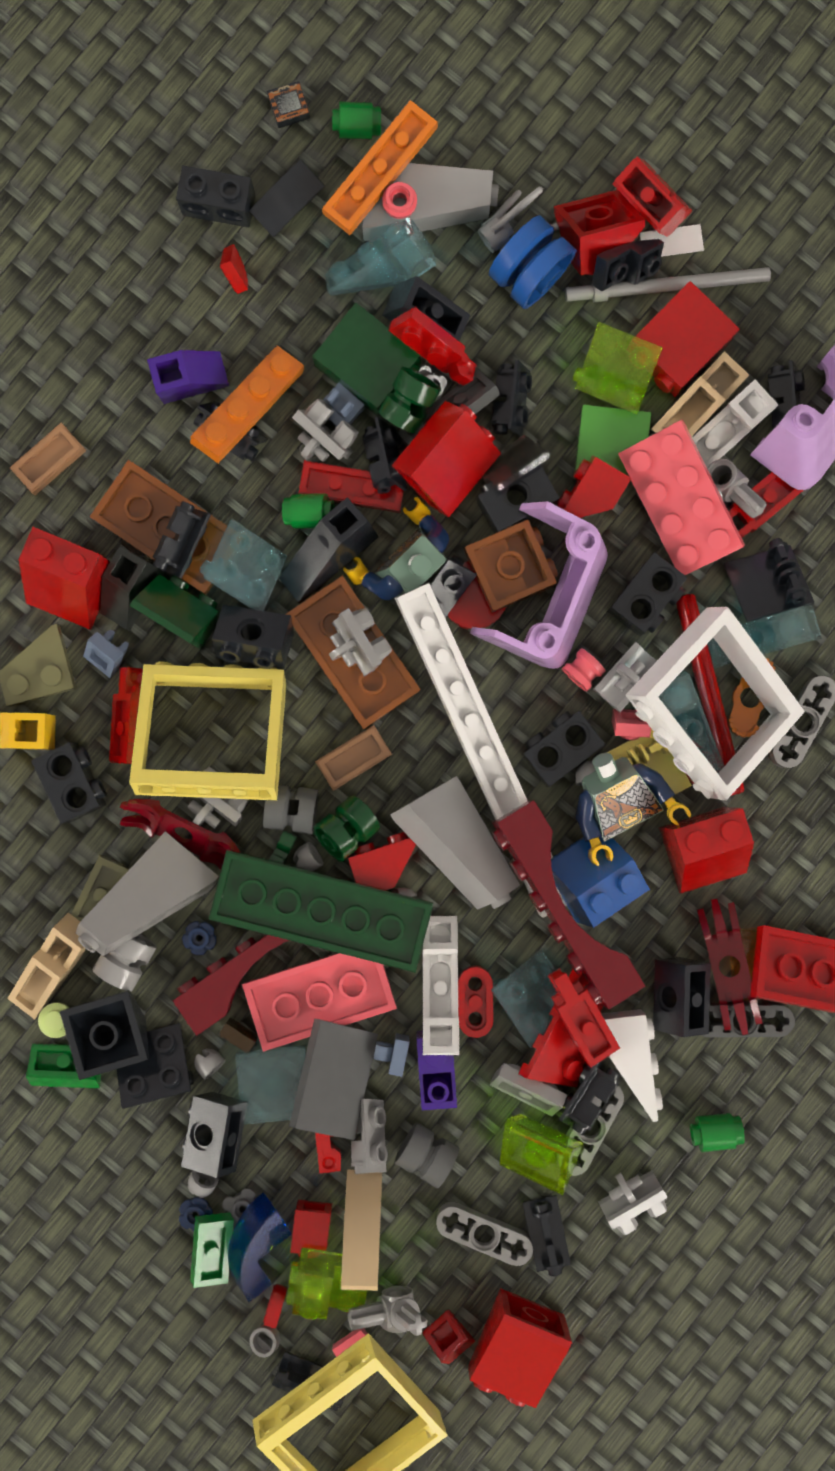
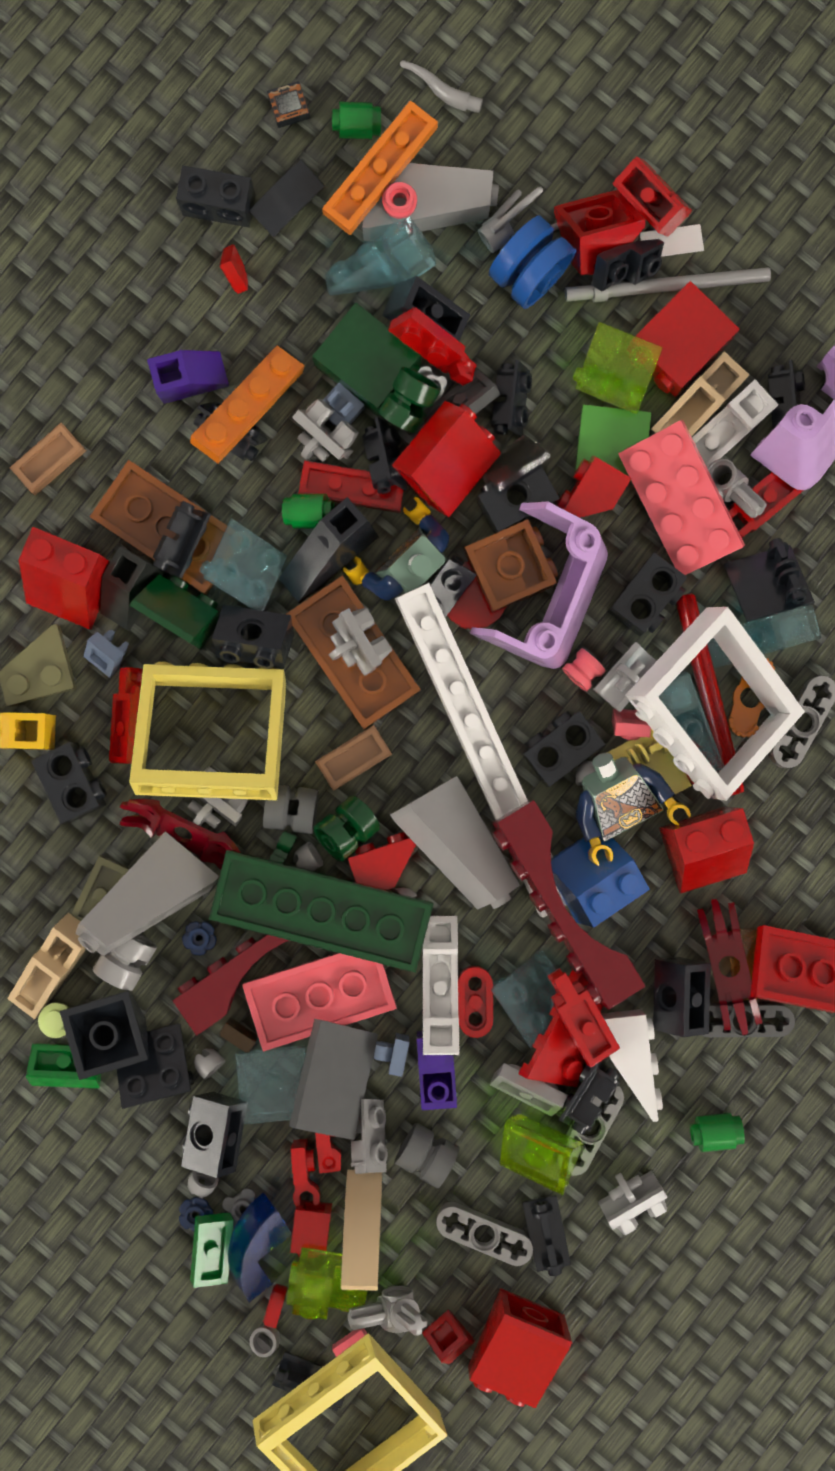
none -> red plate [290,1139,321,1206]
none -> light grey animal [400,60,483,113]

